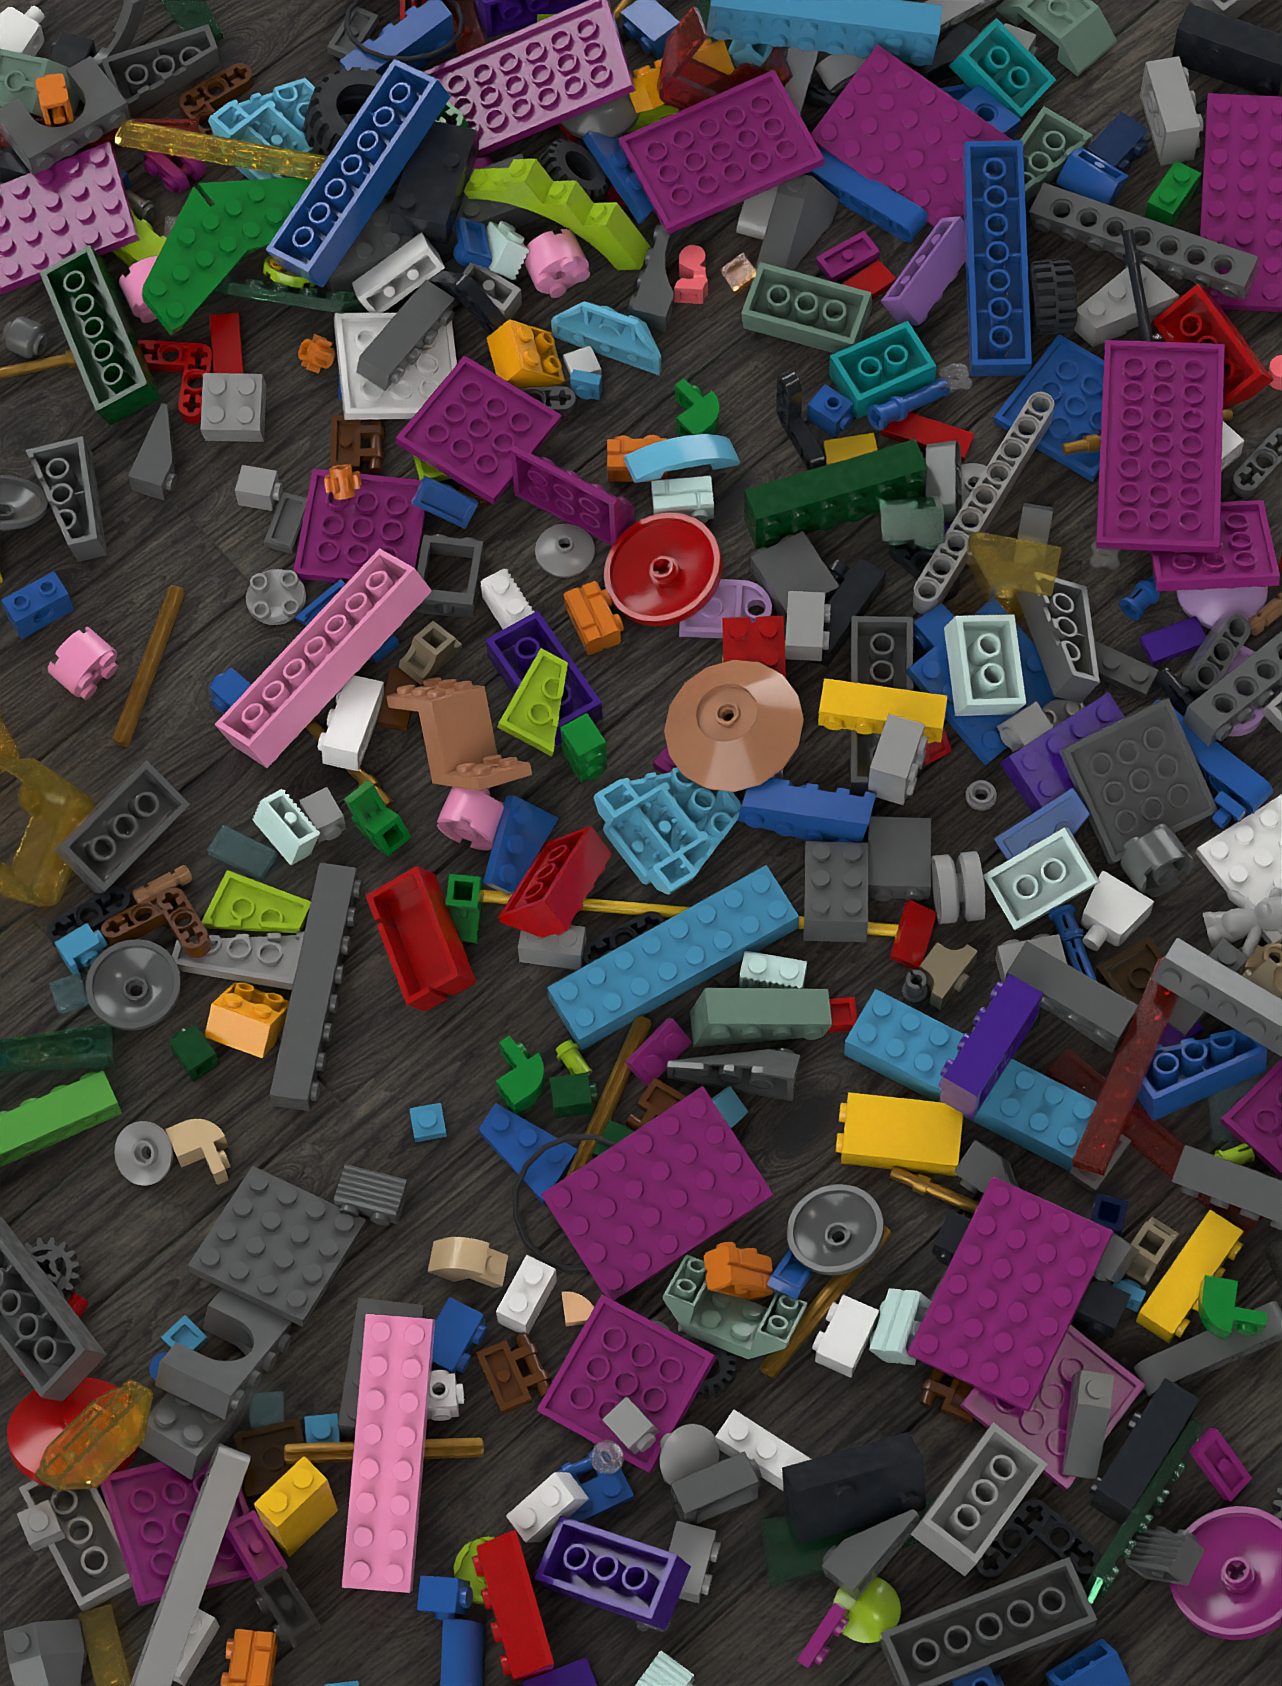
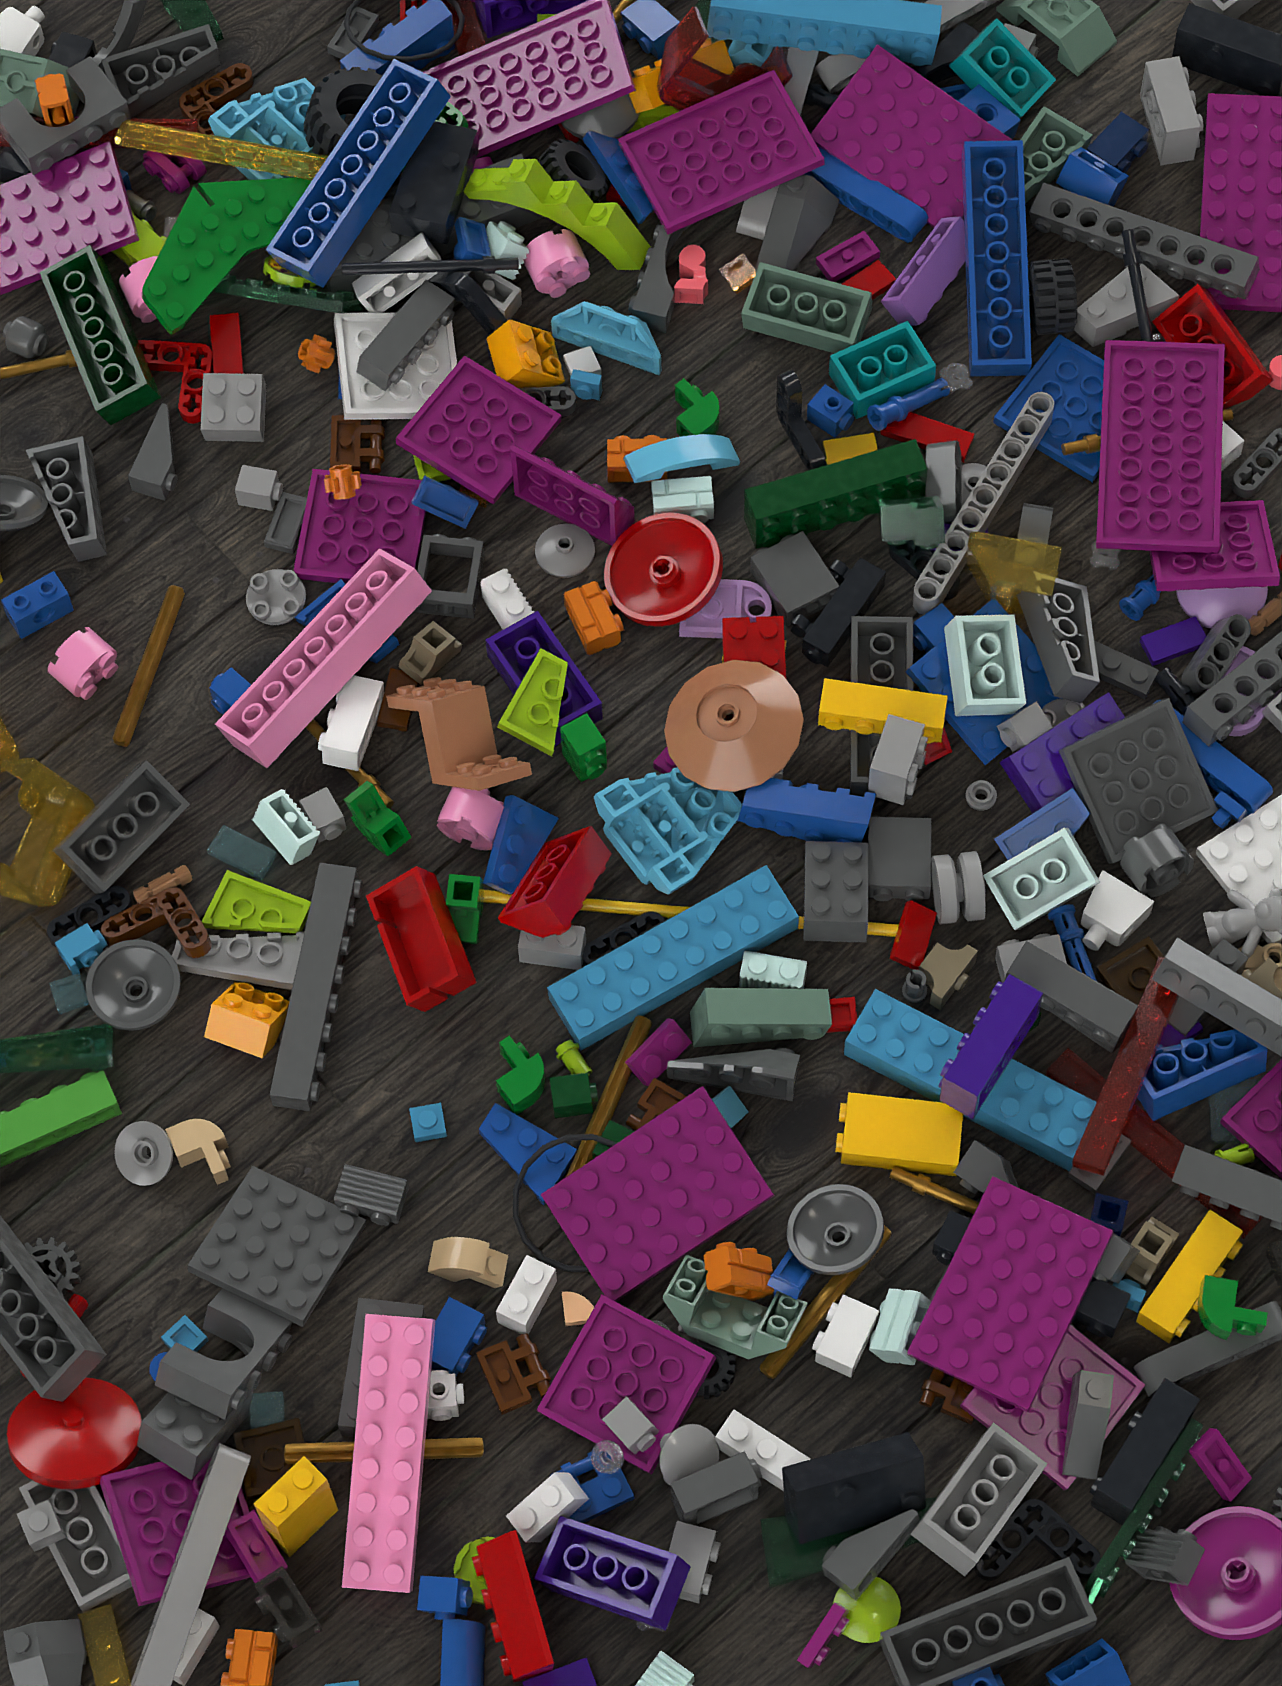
clear yellow wedge [35,1379,153,1490] -> none
dark green brick [168,1025,220,1082] -> none
dark azure plate [304,1413,340,1443] -> none
light grey brick [785,591,831,661] -> none
green brick [1145,161,1201,227] -> none
none -> black bar [342,256,519,275]

